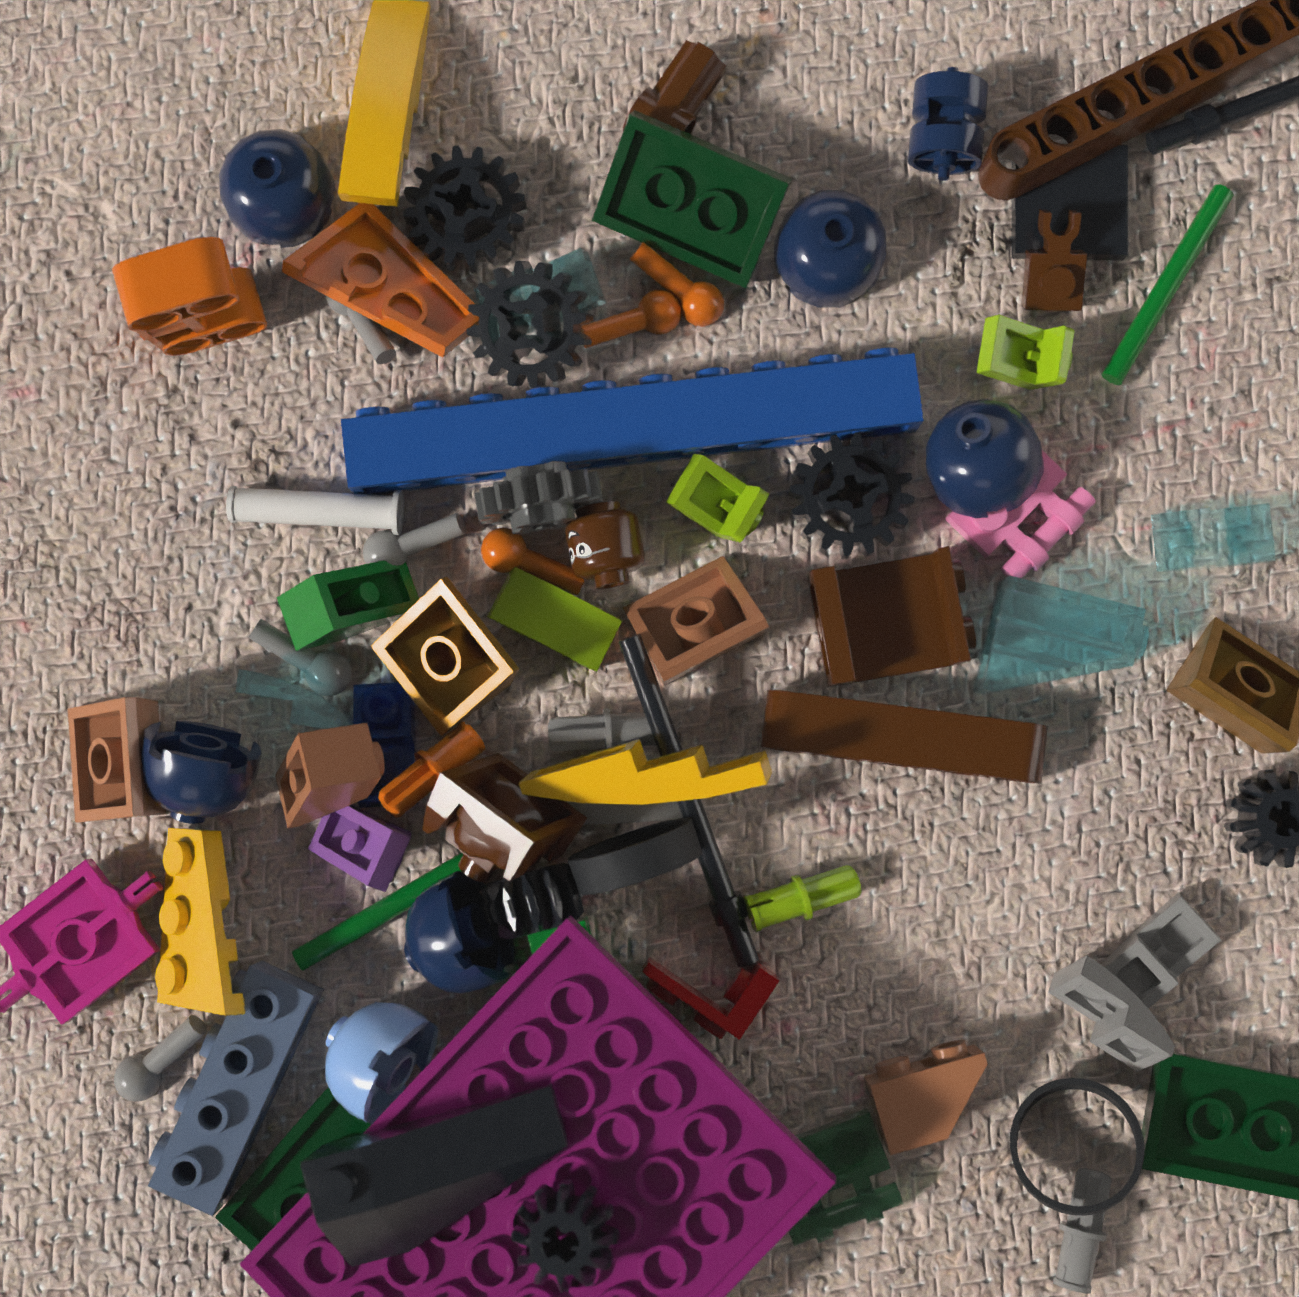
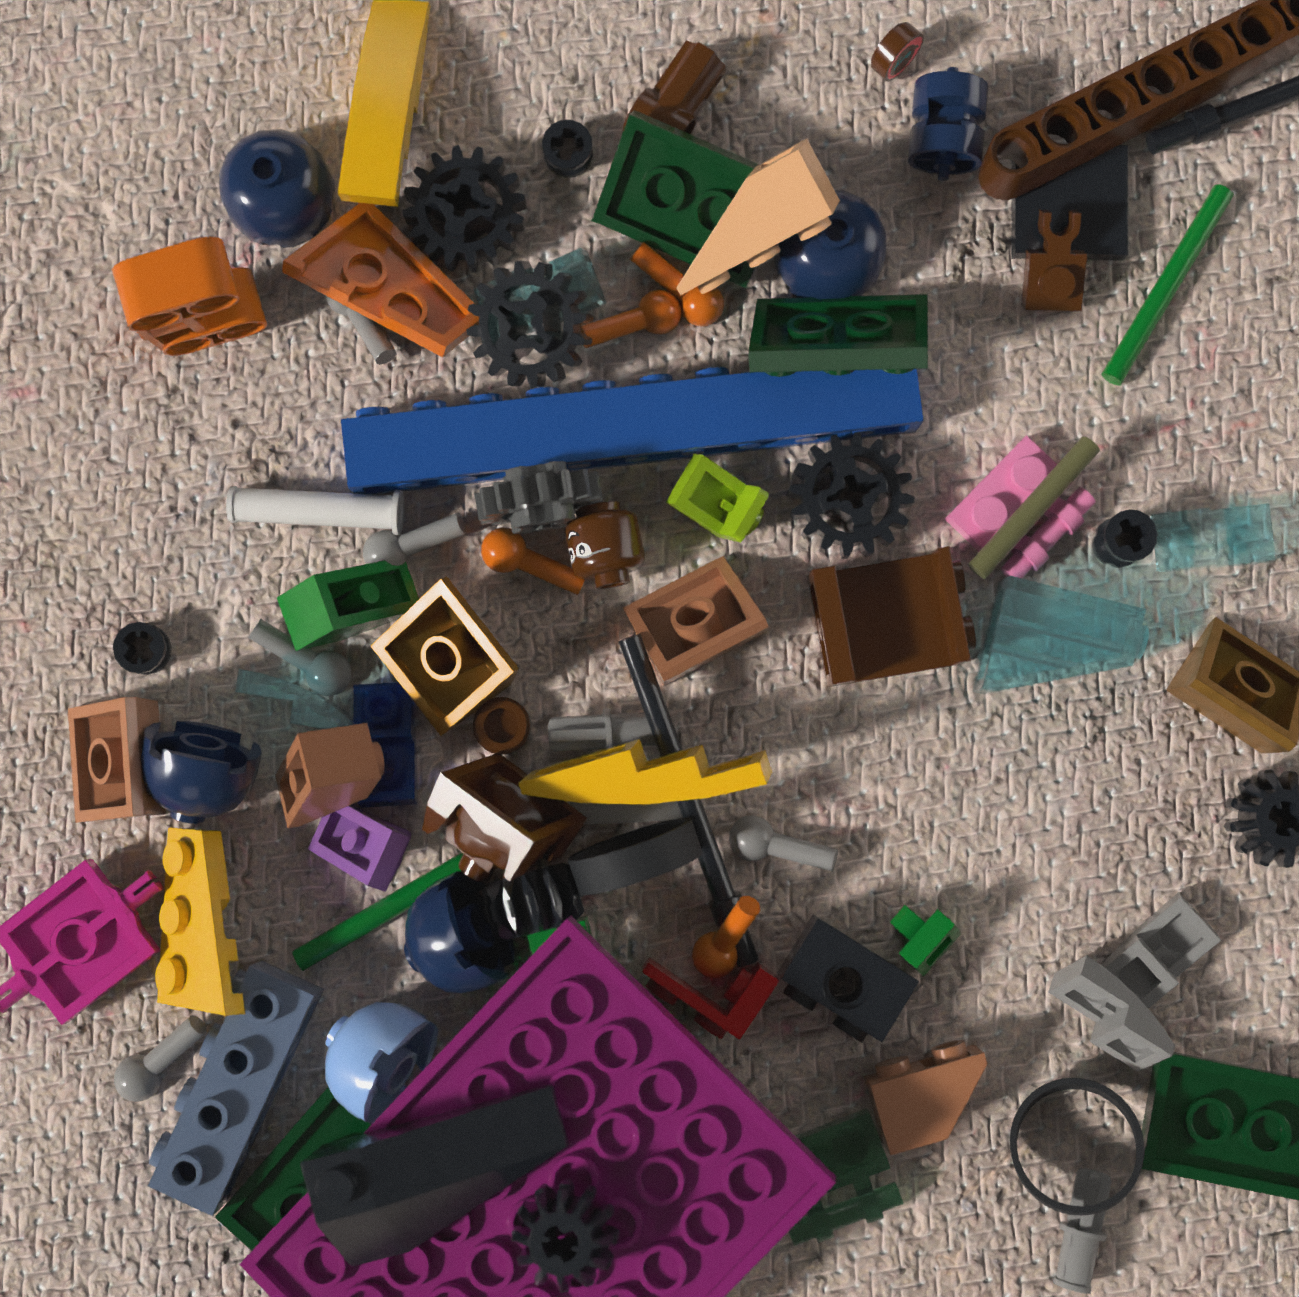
orange axle [378,721,485,818] -> none
lime slope [487,567,622,672] -> none
lime axle [744,865,862,932] -> none
reddish brown beam [760,690,1048,784] -> none
dark blue cylinder [926,399,1044,518] -> none
lime bracket [976,314,1075,390] -> none
none -> black bush [113,622,172,675]
none -> reddish brown tile [473,697,531,755]
none -> black bush [542,119,593,178]
none -> light nougat slope [676,138,840,296]
none -> orange bar [692,896,760,978]
none -> light grey bar [729,815,838,871]
none -> dark green plate [748,294,928,377]
none -> black brick [777,914,919,1043]
none -> reddish brown tile [871,22,924,81]
none -> green tile [890,905,961,977]
none -> olive bar [968,436,1100,579]
none -> black bush [1092,509,1158,568]

